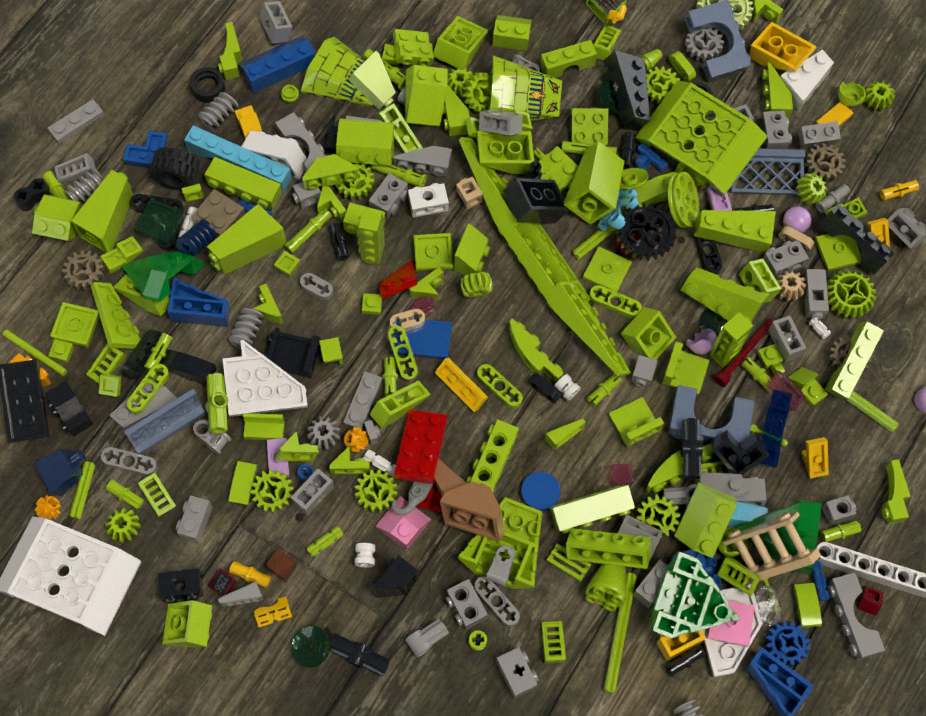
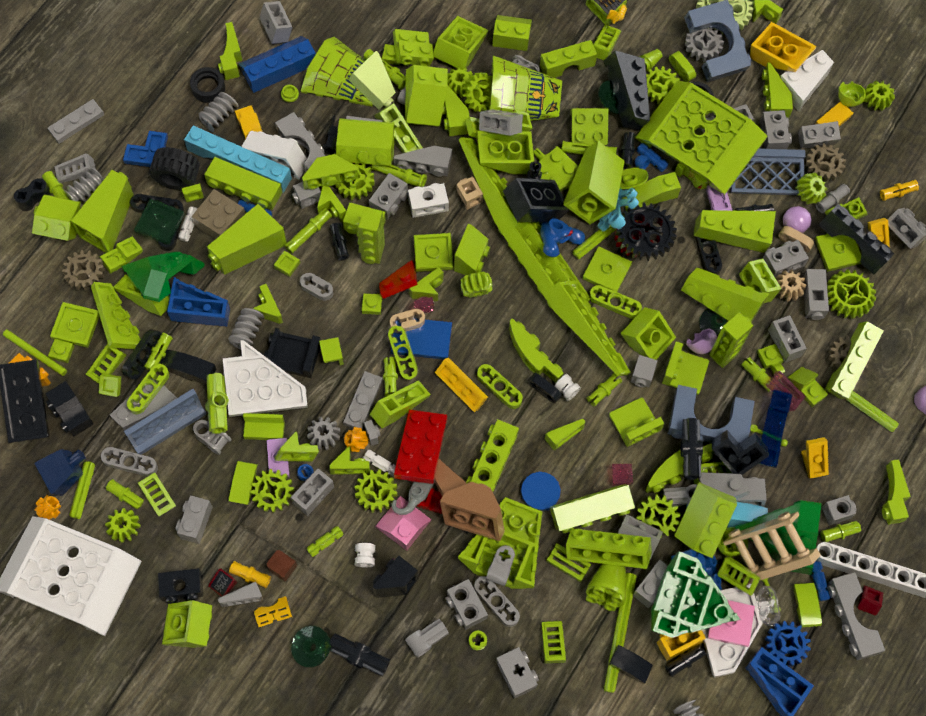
dark blue piece [176,219,217,256] -> none
lime wedge [668,172,699,228] -> none
dark red piece [713,318,774,387] -> none
white piece [809,317,831,339] -> none
none -> blue head [540,219,585,257]
none -> black slope [609,645,653,684]

